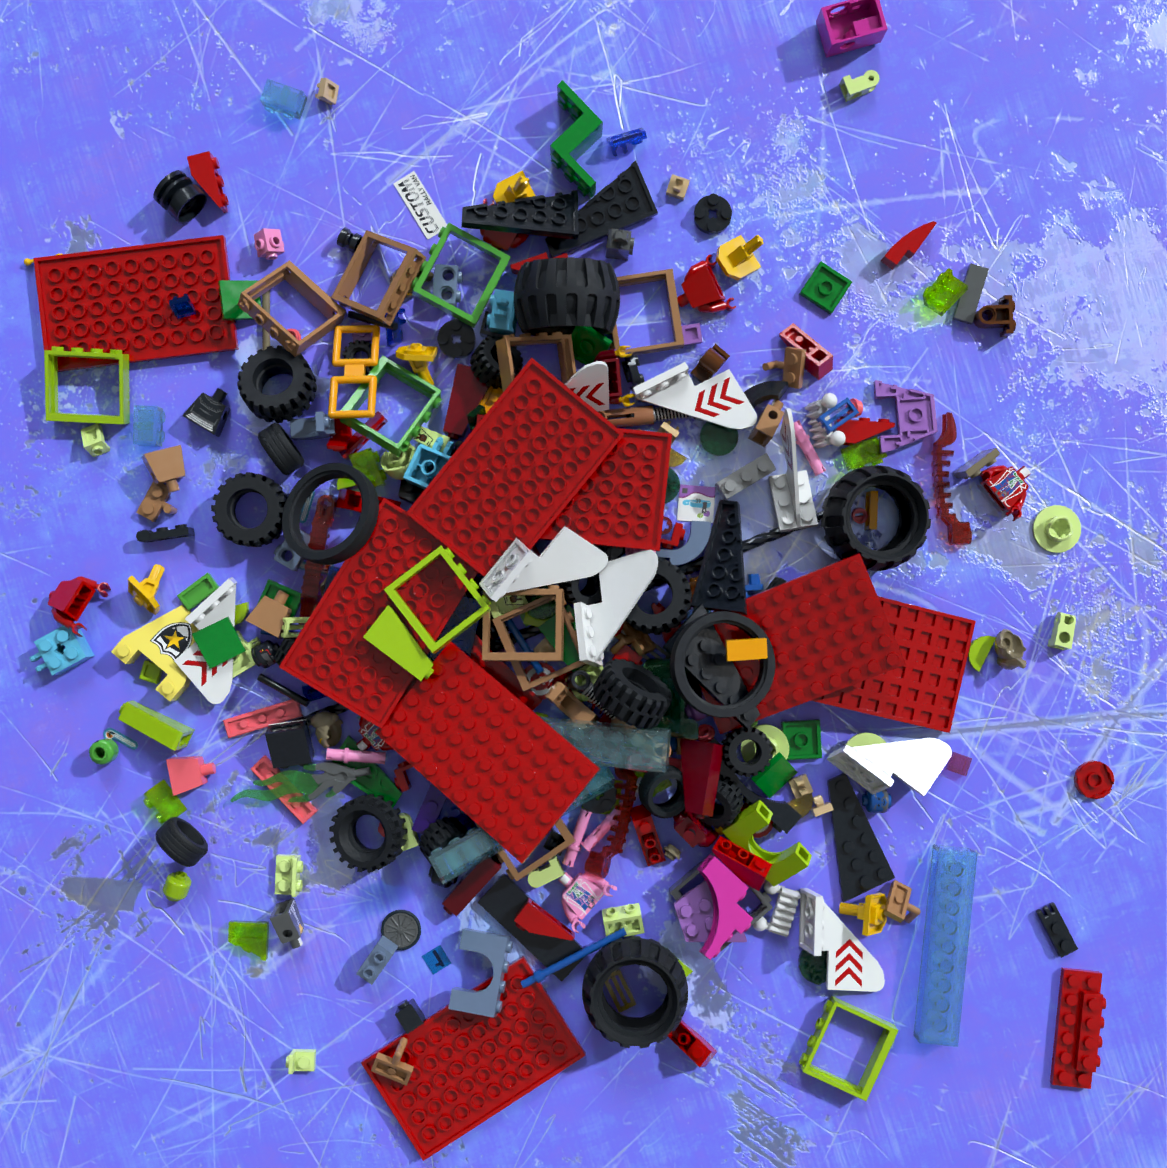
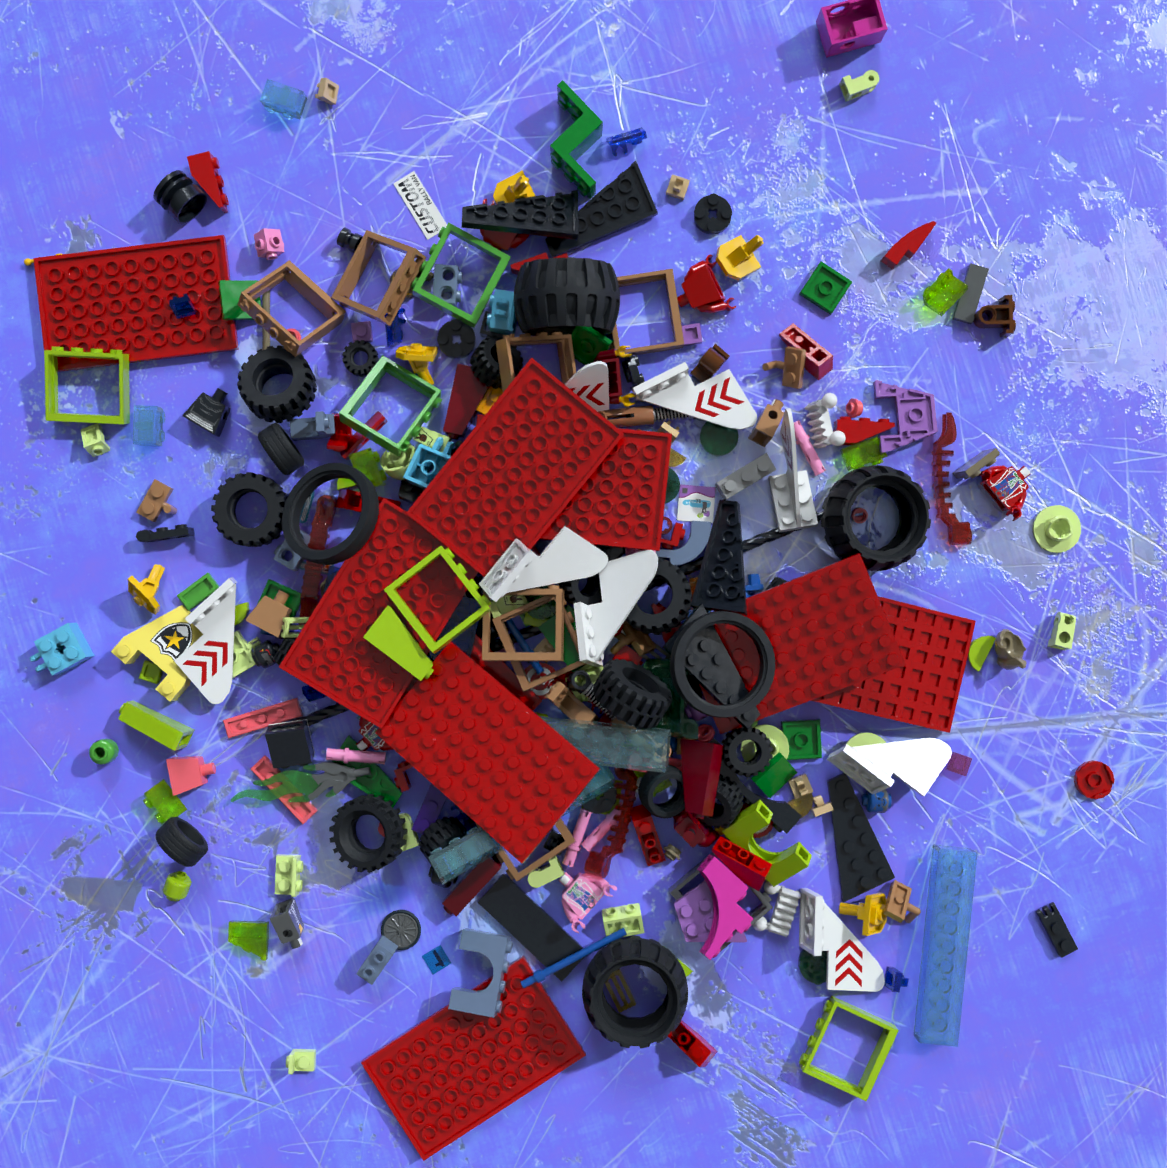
red torso [48,576,111,637] -> none
dark azure sticker [103,728,138,750] -> none
medium nougat torso [142,445,185,493] -> none
green tile [192,616,246,668] -> none
black bar [257,673,310,707] -> none
dark tan hair [310,711,343,748] -> none
light orange bar [328,325,380,419] -> none
black bar [348,310,398,331] -> none
medium nougat plate [371,1037,414,1086] -> none
black brick [395,998,426,1034] -> none
clear green tile [467,404,486,430] -> none
red slope [514,898,575,941] -> none
dark grey hinge [605,229,635,261] -> none
light orange tile [725,637,768,661] -> none
black tile [744,381,789,409] -> none
blue tile [816,397,859,435] -> none
light orange tile [864,491,878,531] -> none
red plate [1050,967,1106,1089] -> none
none -> clear blue tile [884,966,909,992]

